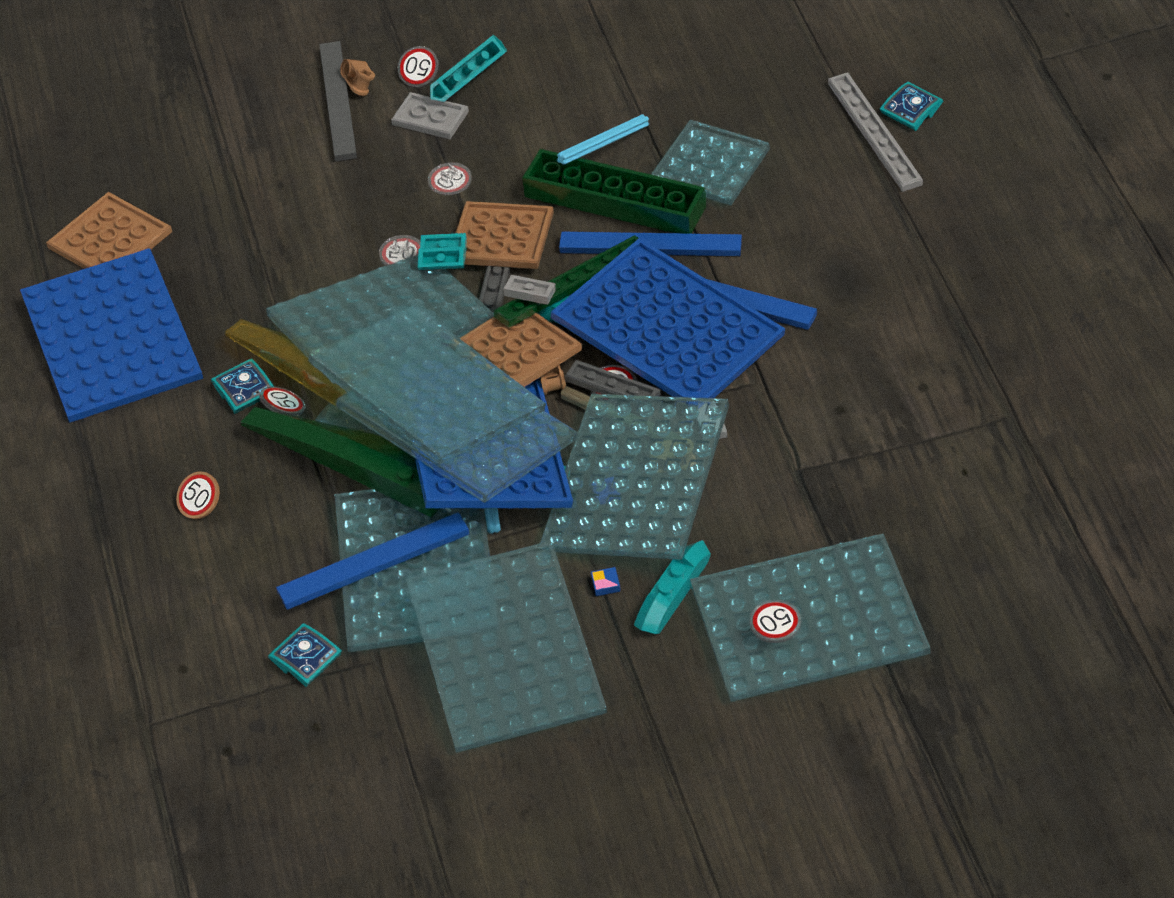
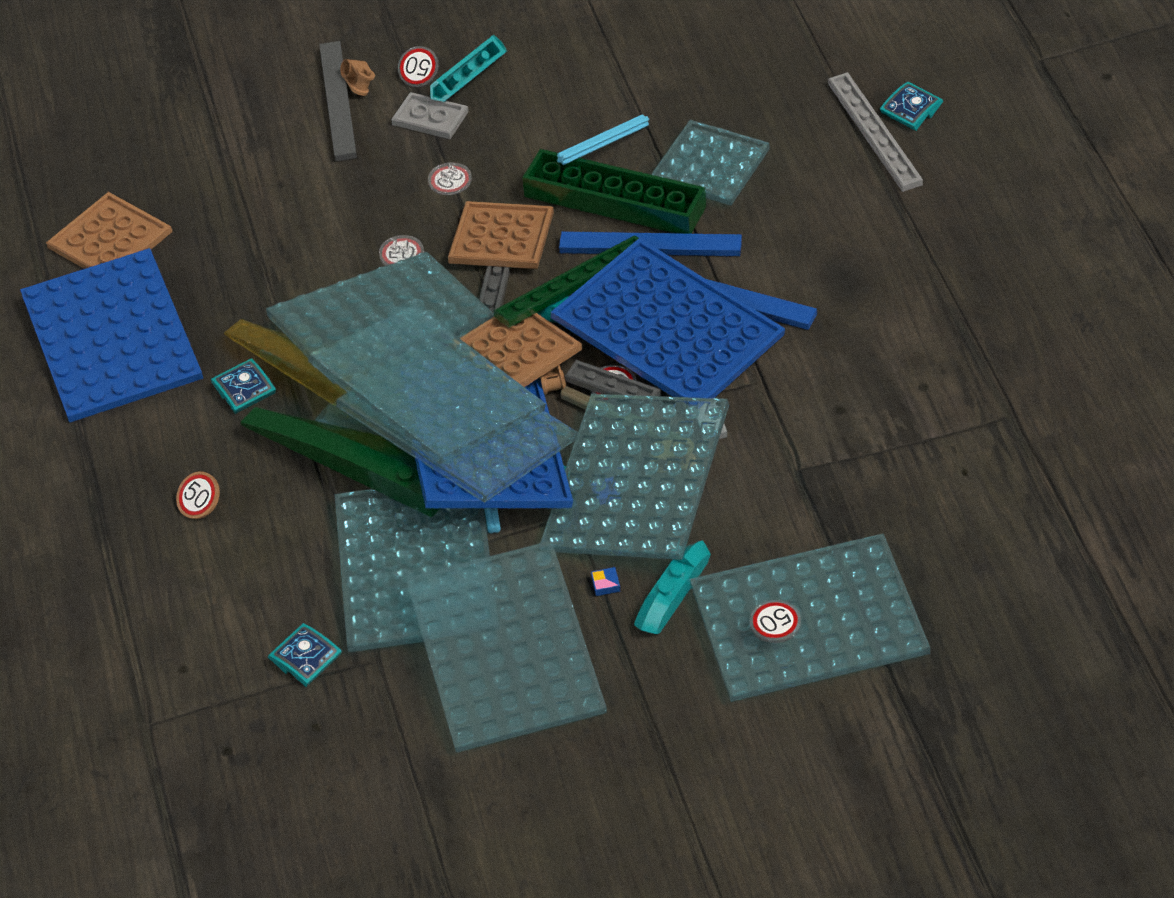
piece [259,387,306,416] -> none
blue tile [276,512,469,610] -> none
teal slope [418,233,467,270] -> none
light grey plate [503,275,555,305] -> none

